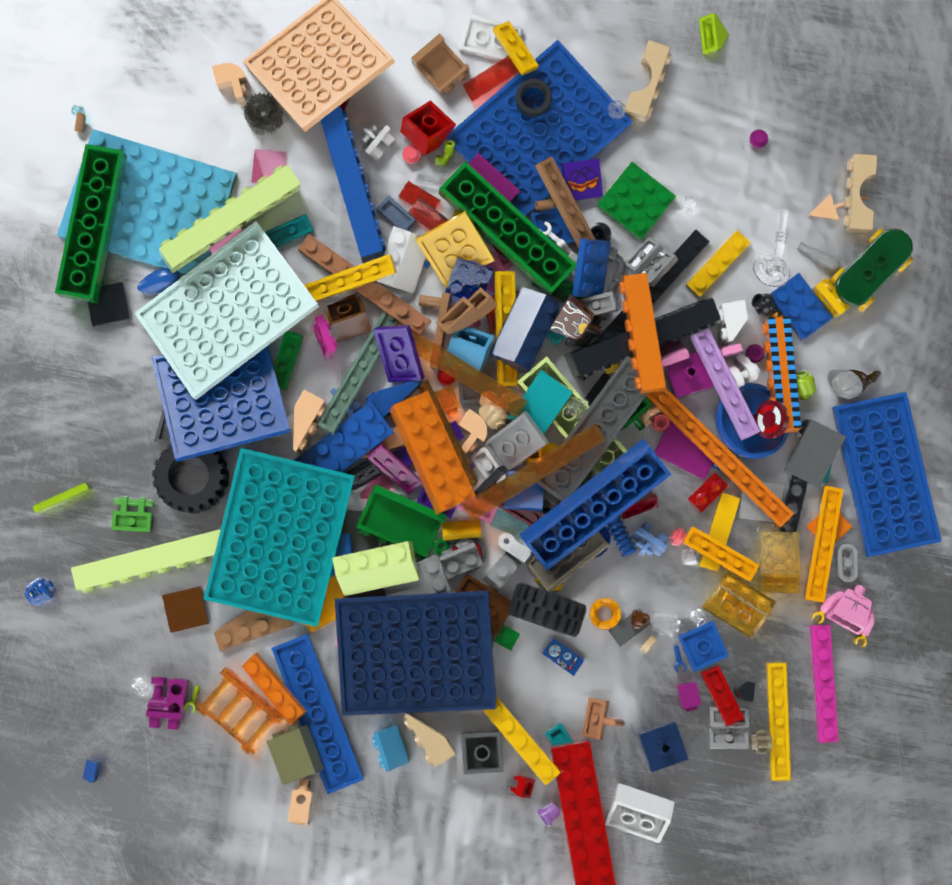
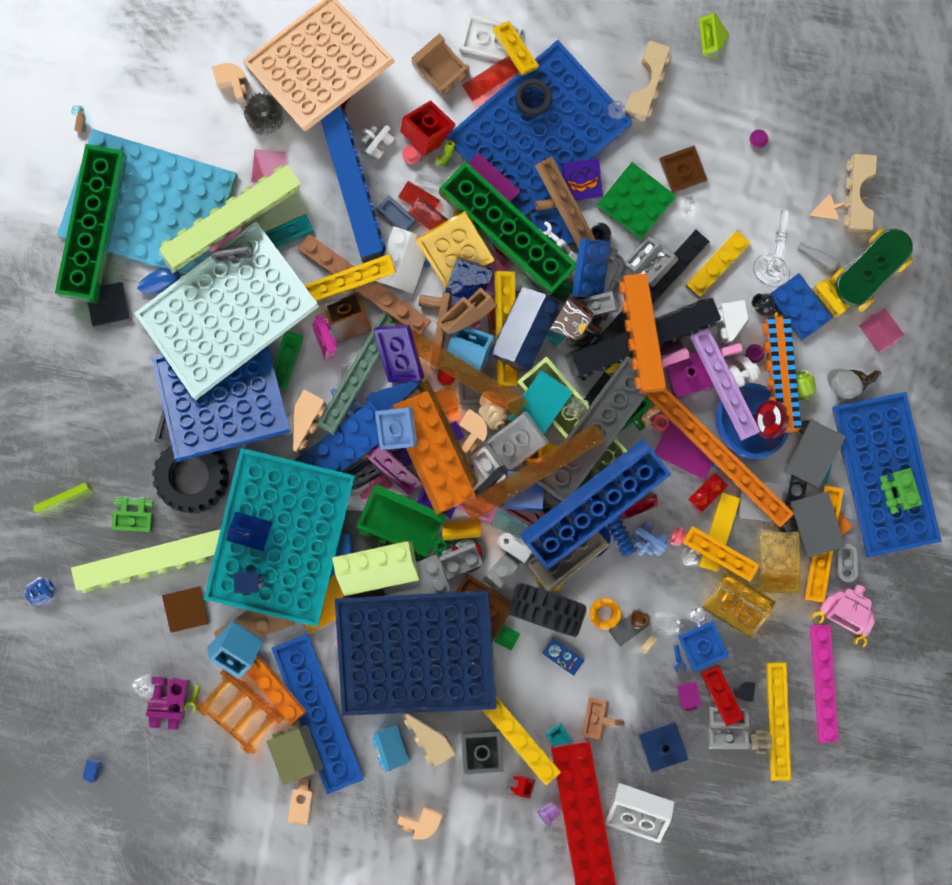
none -> dark azure slope [207,620,263,679]
none -> dark grey slope [210,244,253,263]
none -> clear blue panel [226,512,272,552]
none -> dark blue brick [234,569,265,593]
none -> medium blue plate [375,407,418,450]
none -> light nougat brick [397,806,443,839]
none -> reddish brown tile [659,145,708,193]
none -> dark grey tile [790,491,846,558]
none -> clear pink piece [859,308,904,353]
none -> bright green plate [880,468,922,514]

